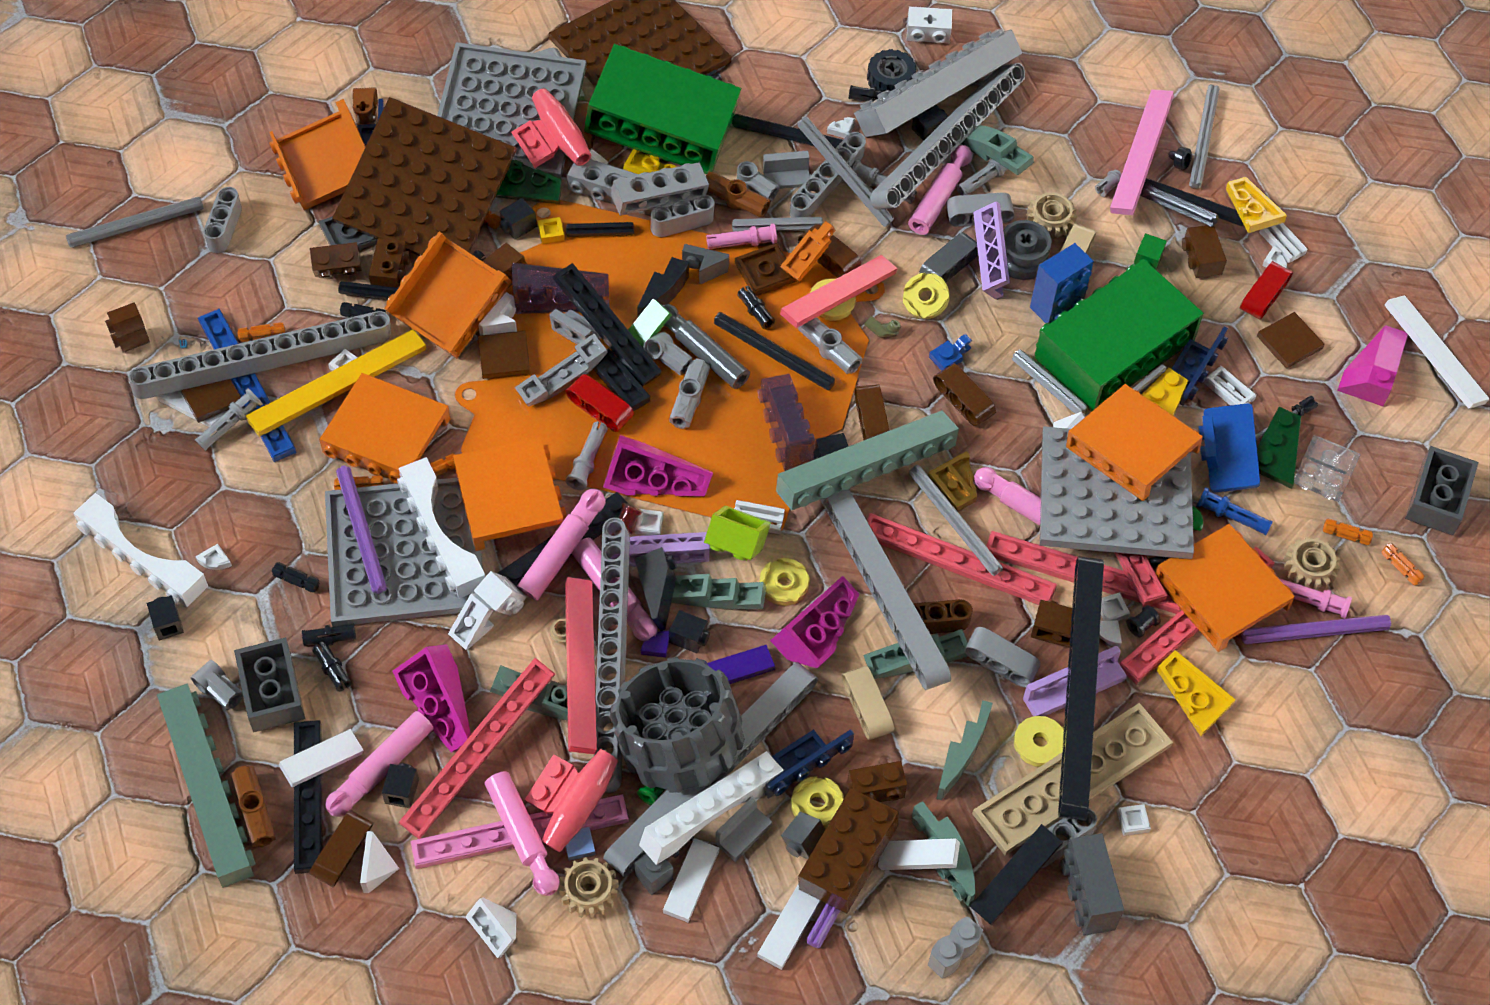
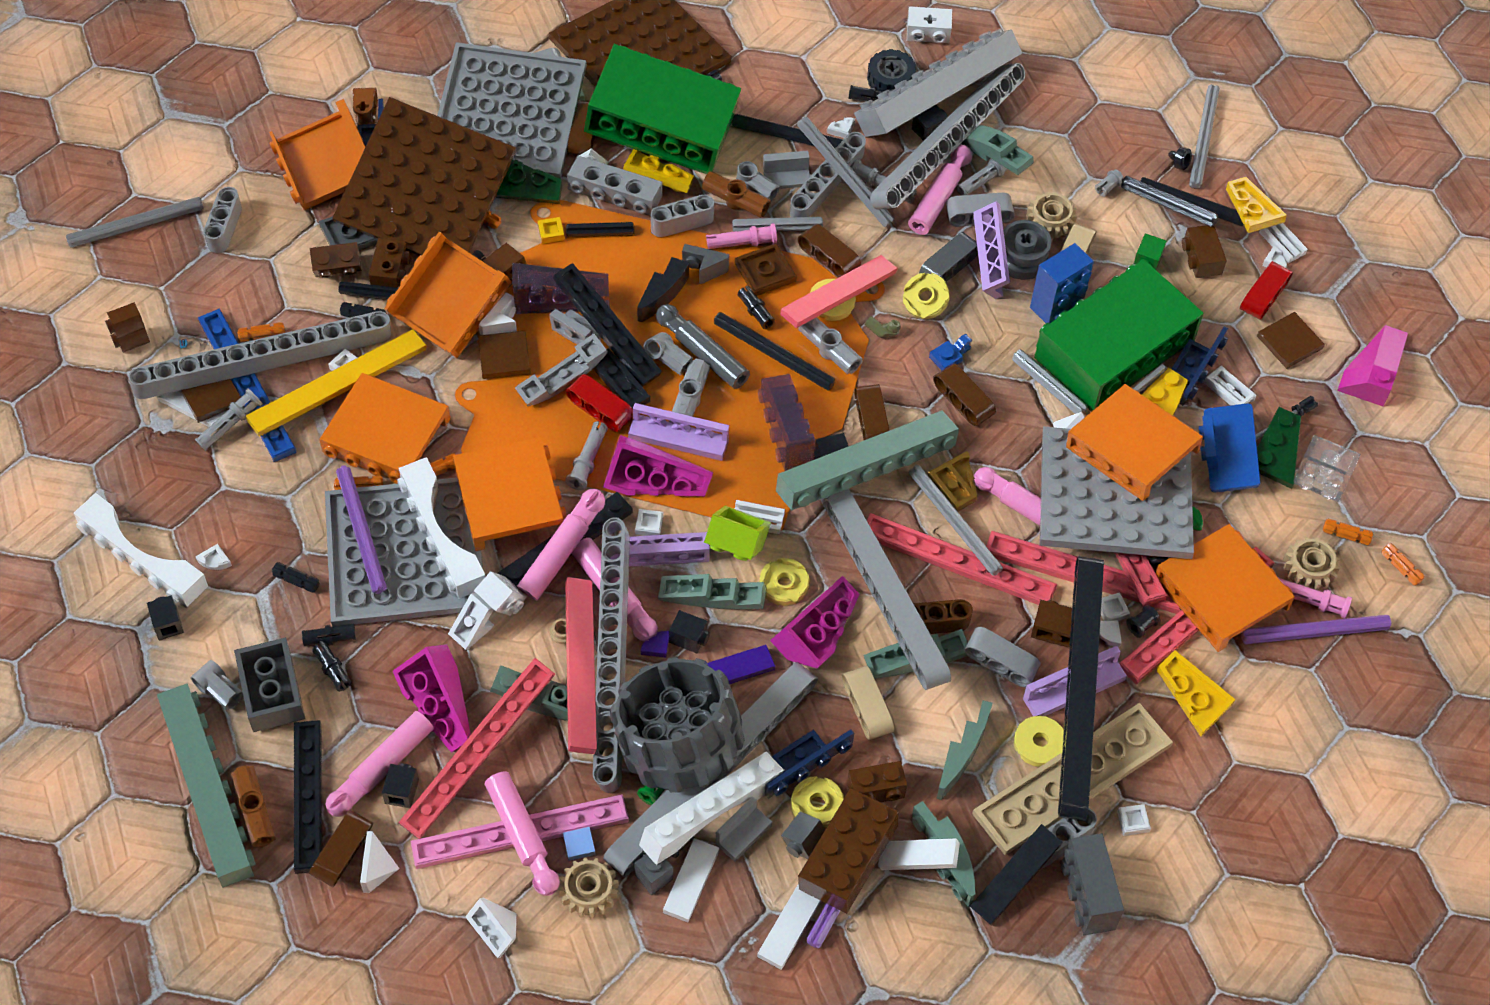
white tile [279,729,364,787] -> none
black brick [499,198,538,239] -> none
coral plate [511,88,591,169] -> none
coral plate [524,749,618,853] -> none
light grey brick [611,162,709,216] -> none
clear red bush [618,503,643,534] -> none
tile [628,299,672,349] -> none
black slope [635,547,677,631] -> none
orange hinge [781,221,836,282] -> none
light grey brick [928,917,983,979] -> none
bright pink tile [1110,90,1174,215] -> none
blue pin [1196,487,1273,535] -> none
white tile [1385,295,1489,409] -> none
dark grey brick [1405,446,1479,535] -> none
none -> lavender fence [628,403,729,461]

